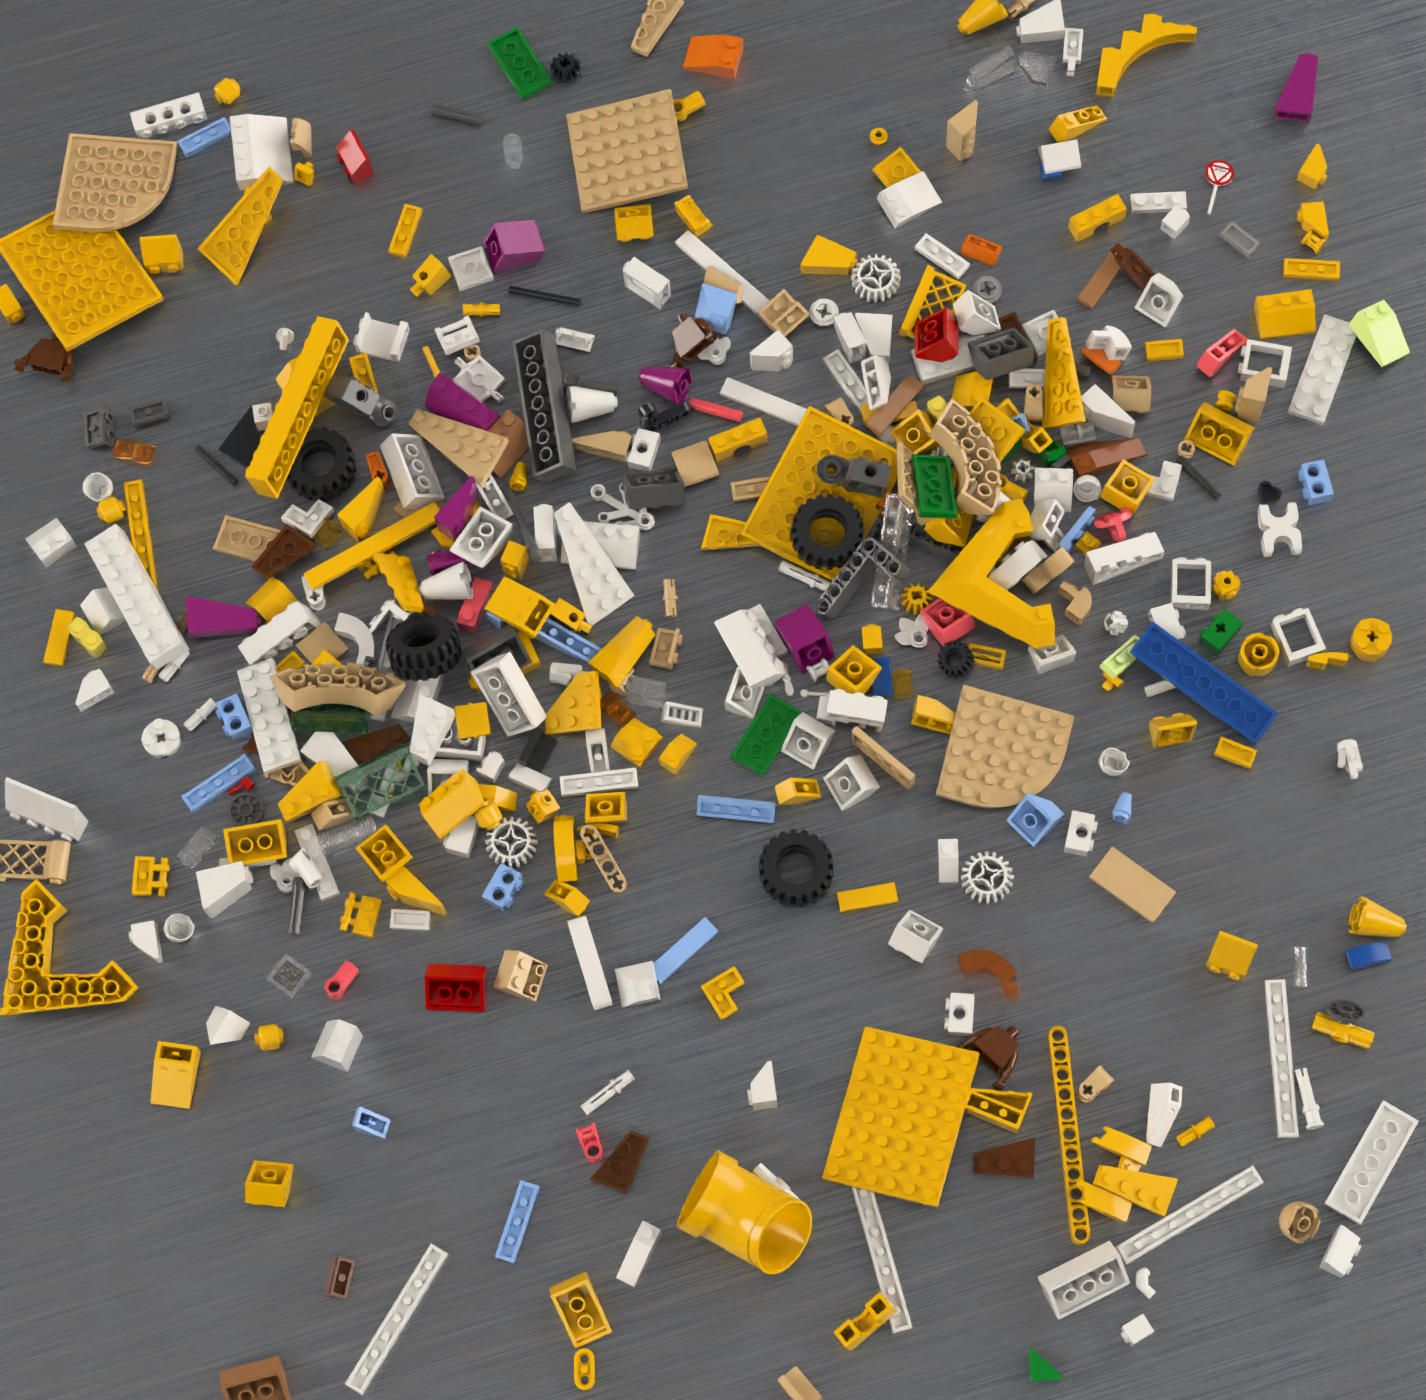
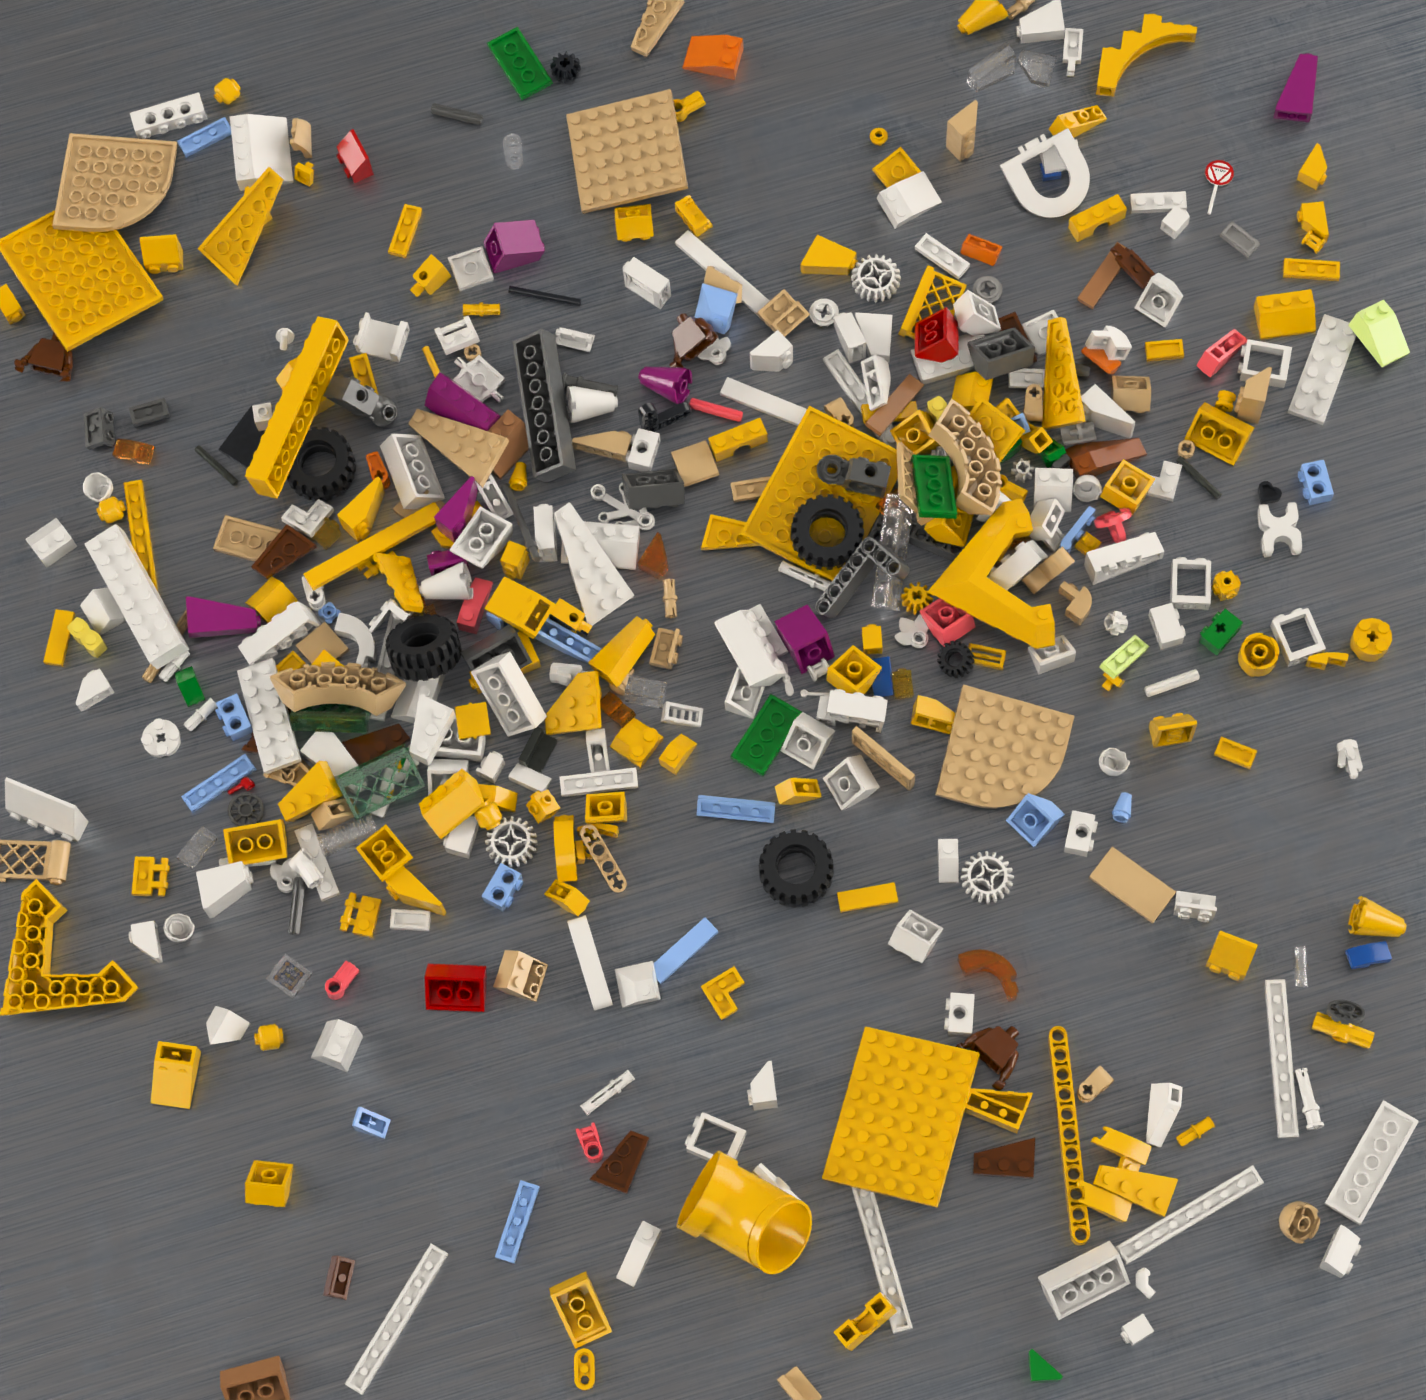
blue plate [1129,621,1278,745] -> none
none -> green slope [174,666,206,707]
none -> light blue plate [318,602,341,624]
none -> clear orange slope [638,532,669,580]
none -> white window [685,1112,747,1161]
none -> white piece [1000,128,1090,218]
none -> white bracket [1173,891,1217,922]

